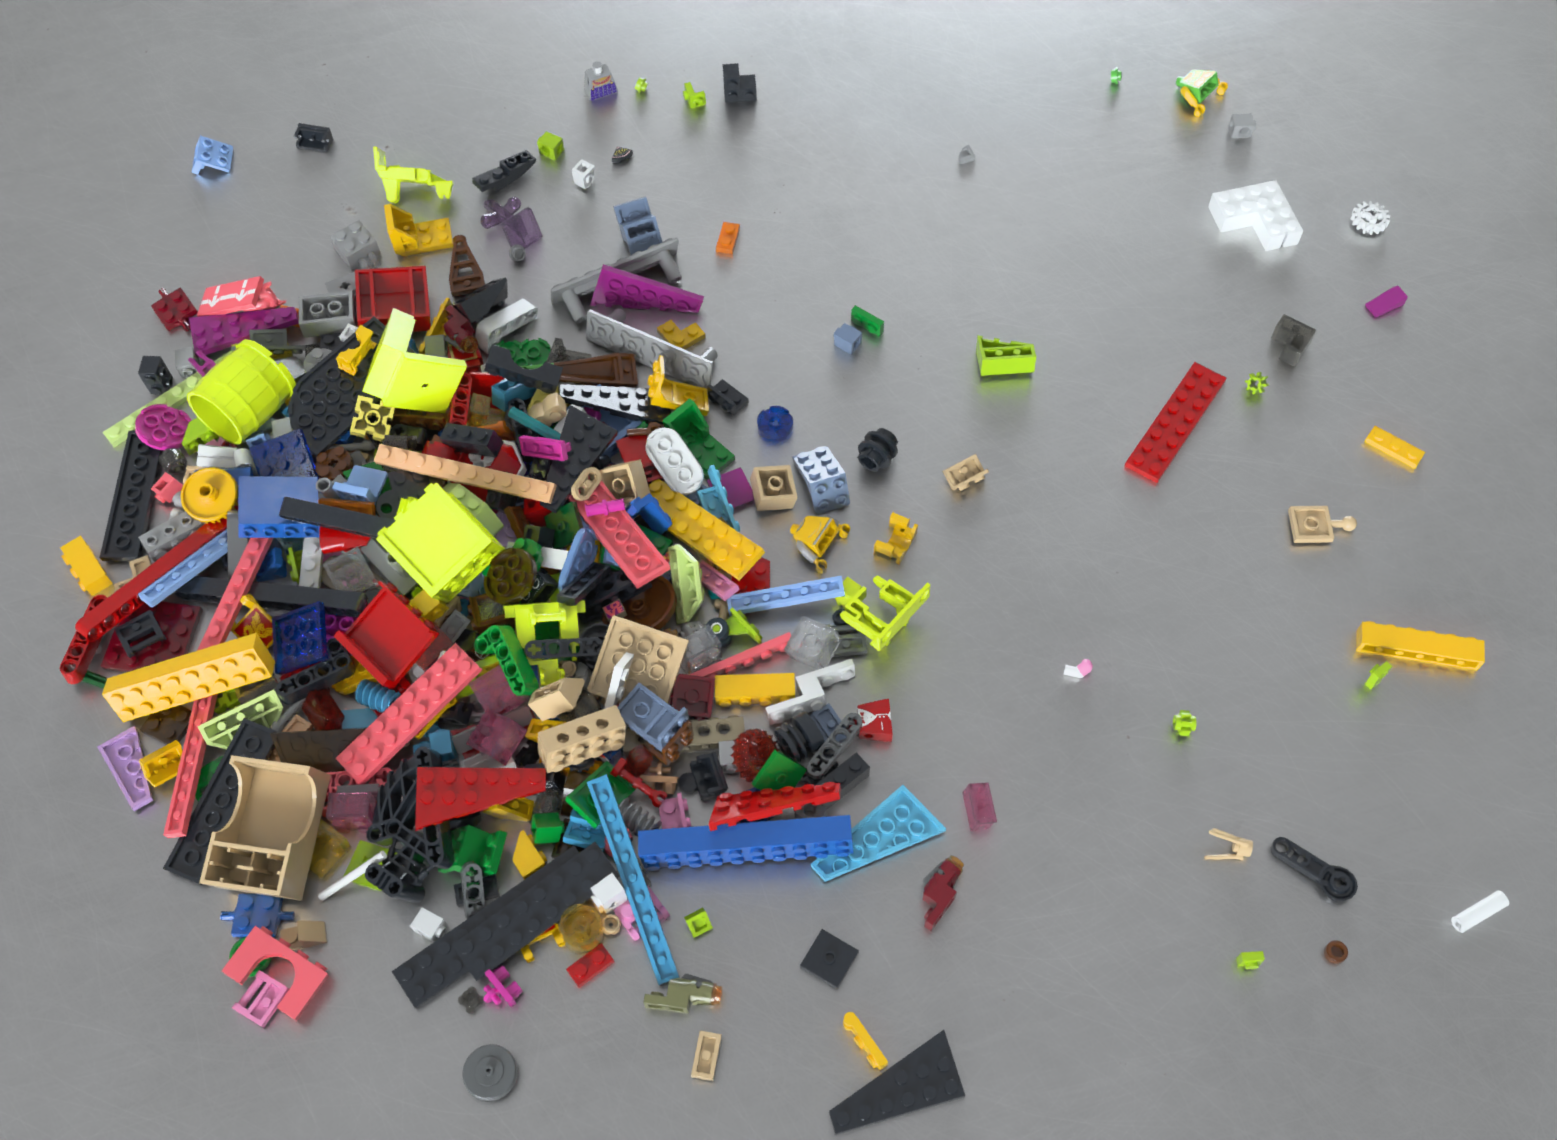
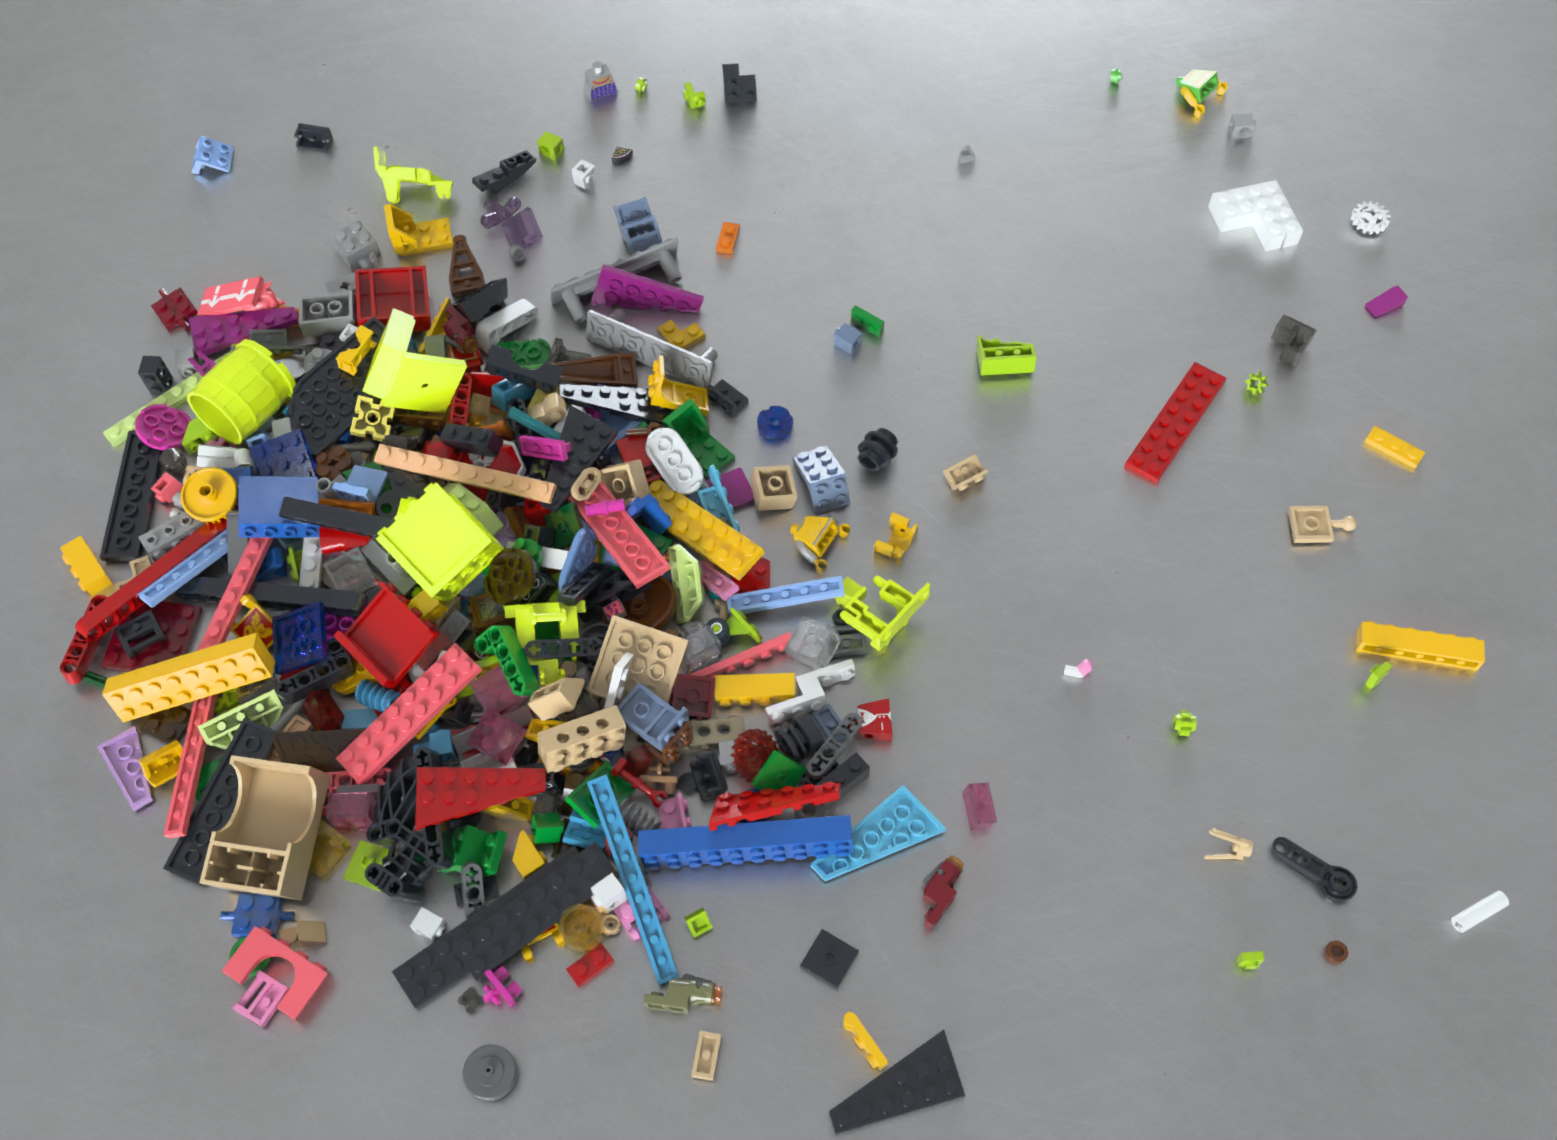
white bar [318,851,387,901] -> none

